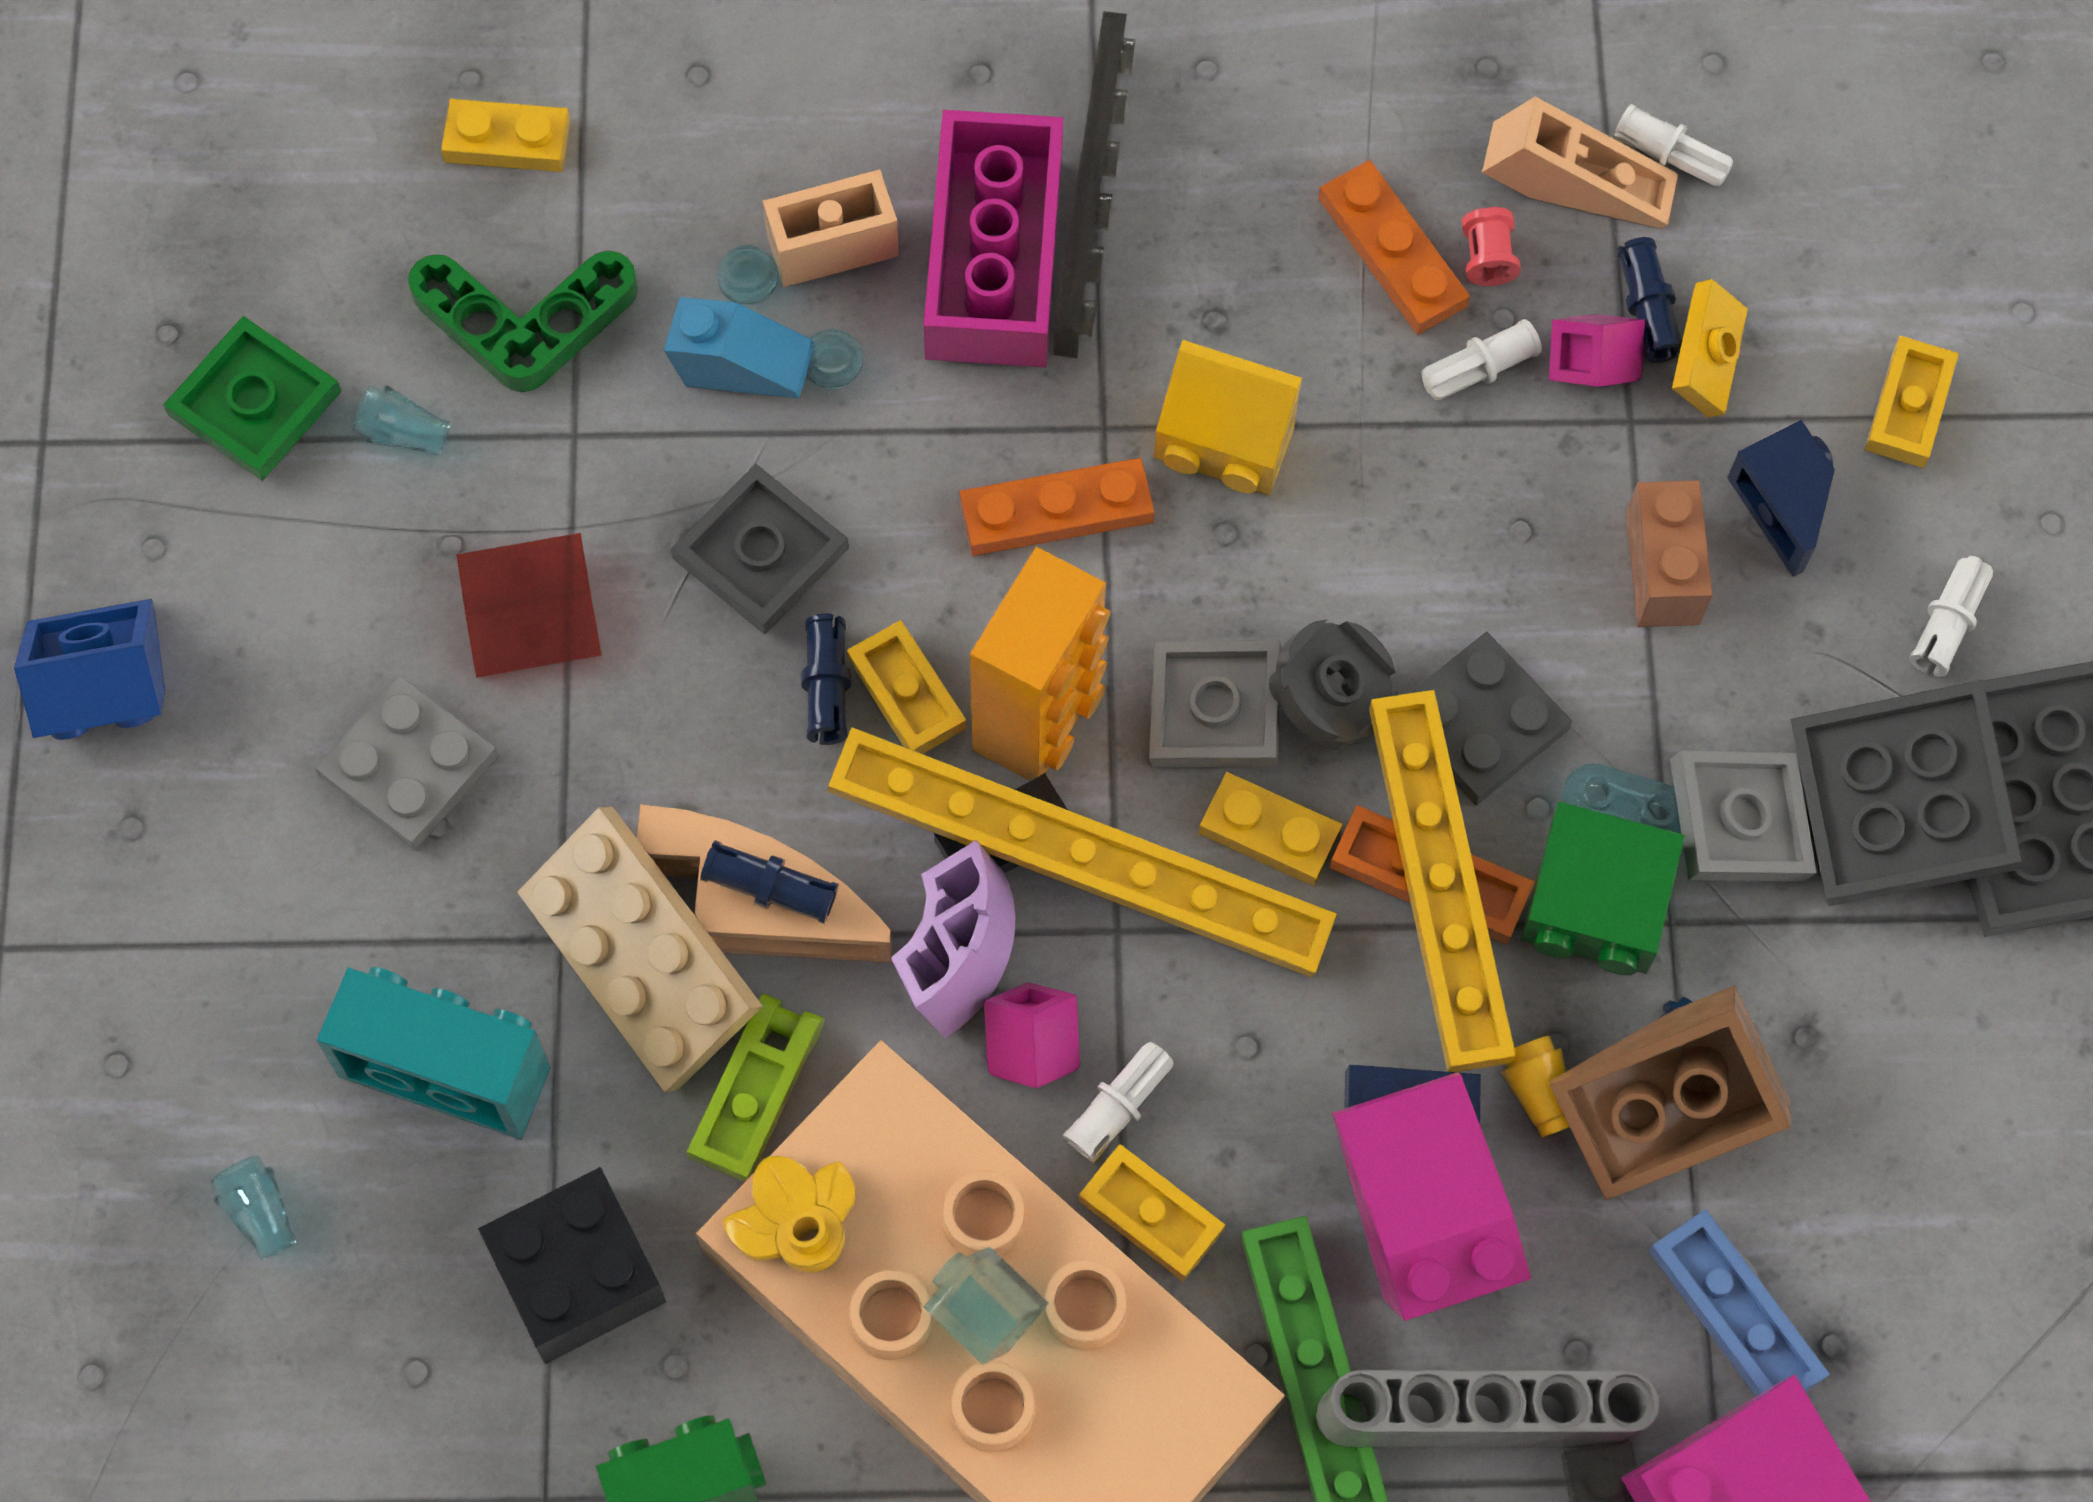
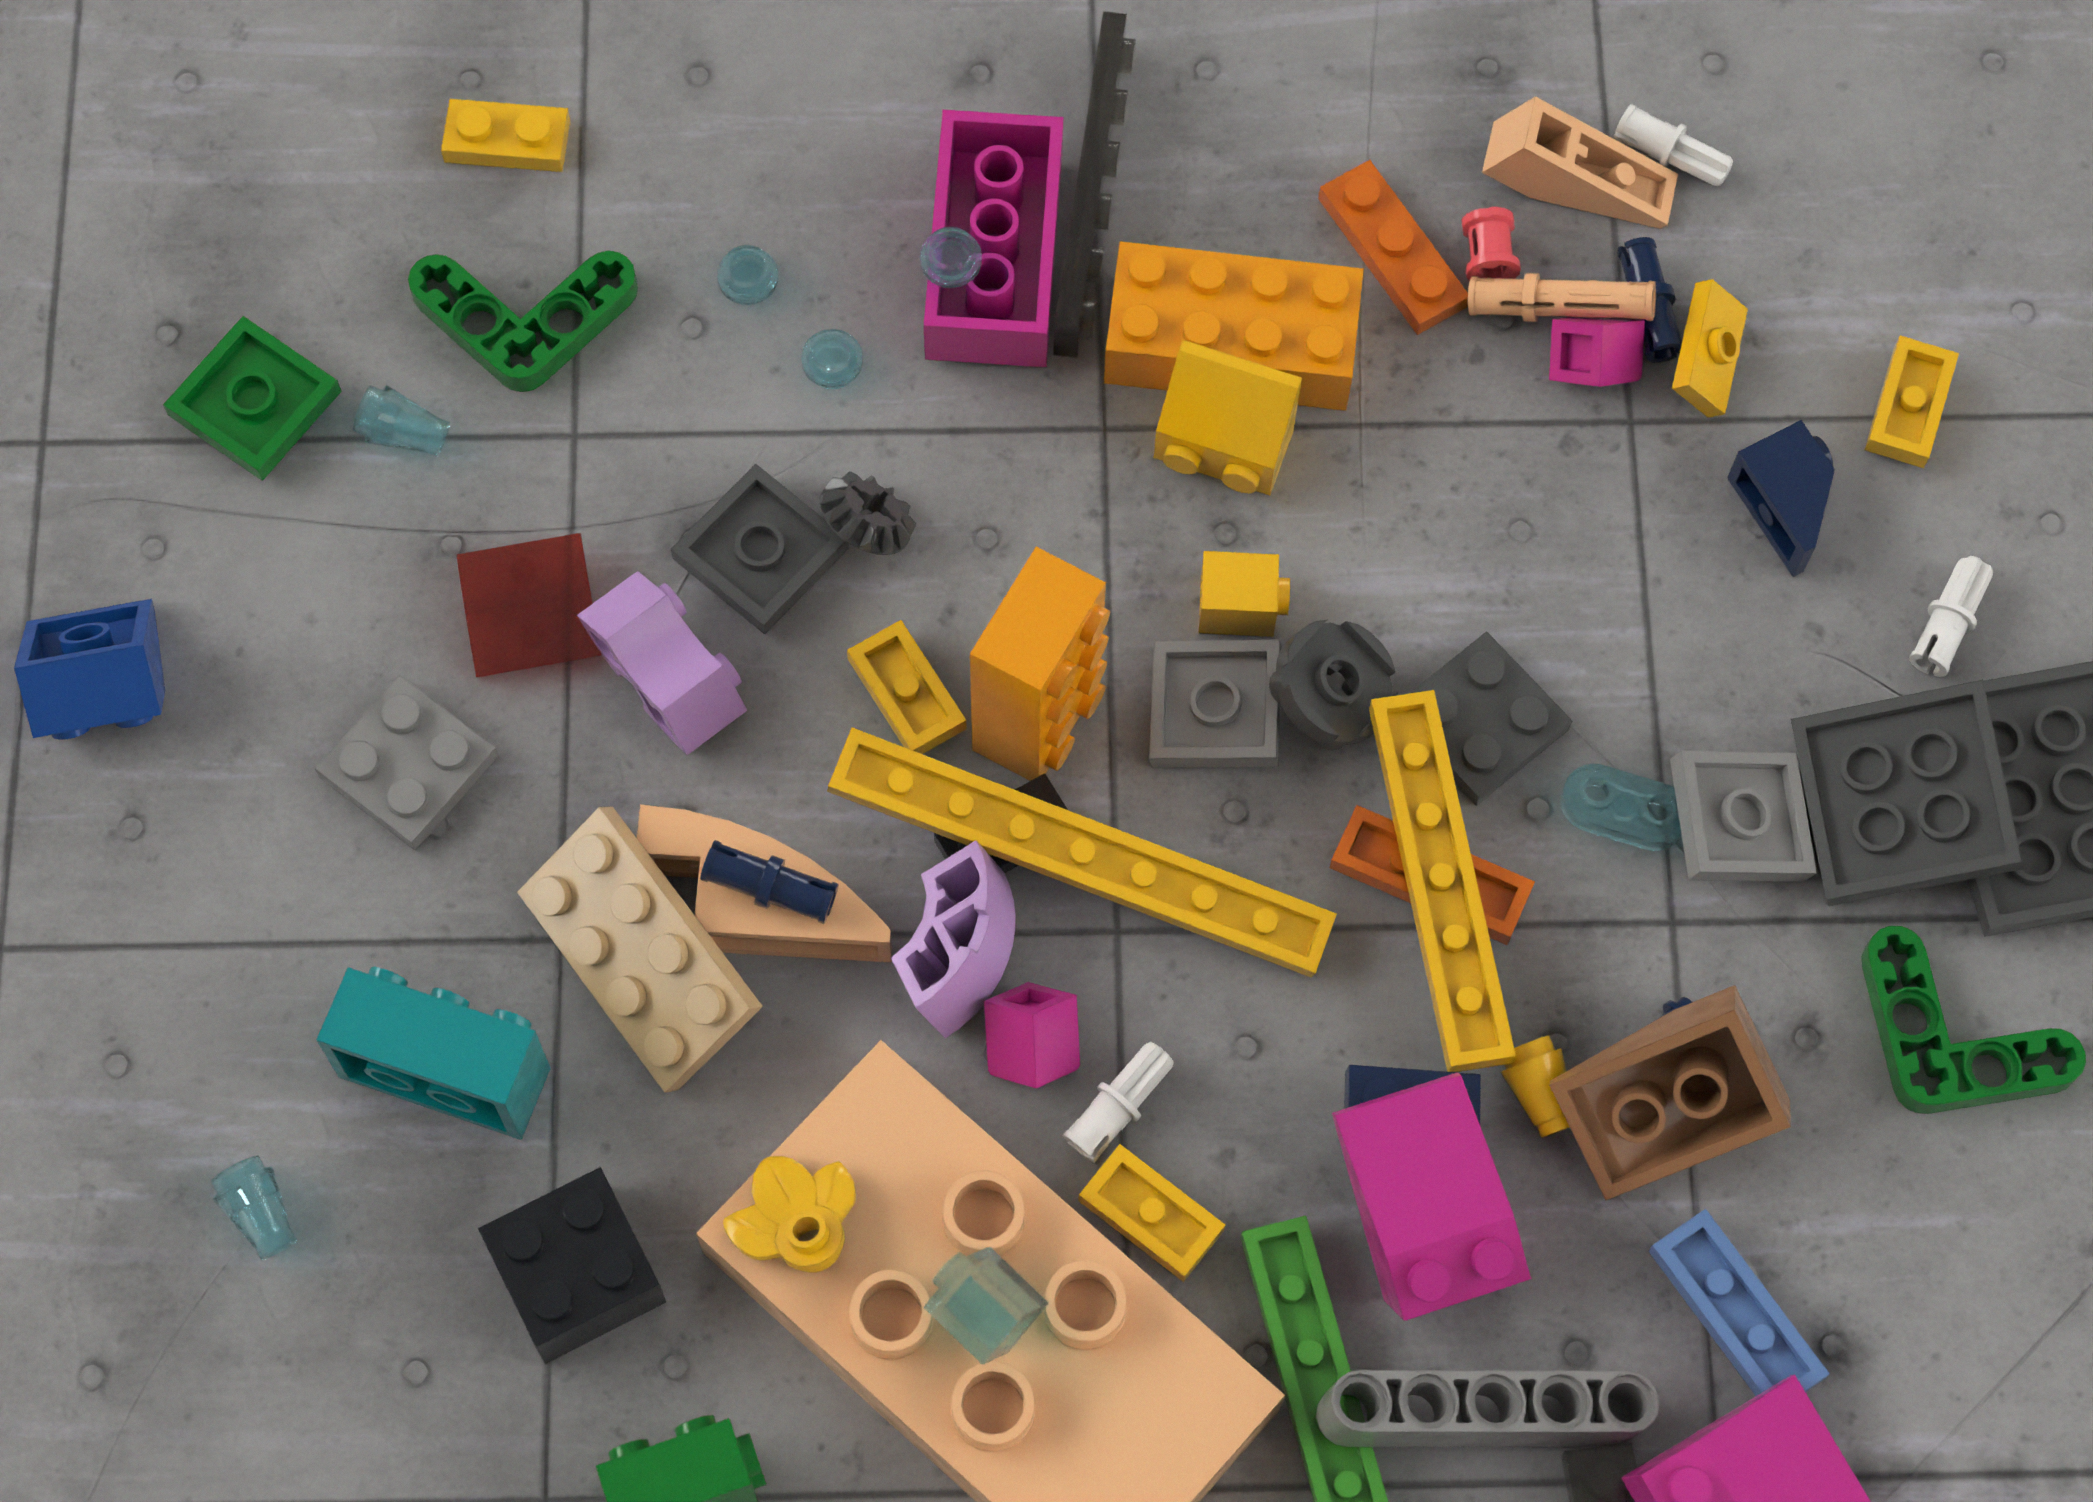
dark azure slope [664,297,815,399] -> none
lime plate [687,993,825,1182] -> none
light nougat brick [763,169,899,288] -> none
dark blue pin [801,613,851,745] -> none
orange plate [959,458,1154,556] -> none
yellow plate [1198,771,1343,887] -> none
white axle [1421,319,1542,400] -> none
green brick [1520,801,1685,976] -> none
nougat brick [1626,480,1713,627] -> none
none -> lavender brick [577,571,747,755]
none -> dark grey gear [819,471,916,555]
none -> clear light blue plate [920,227,982,288]
none -> light orange brick [1104,241,1364,411]
none -> yellow brick [1198,551,1290,637]
none -> light nougat pin [1468,273,1656,322]
none -> green beam [1861,925,2086,1114]

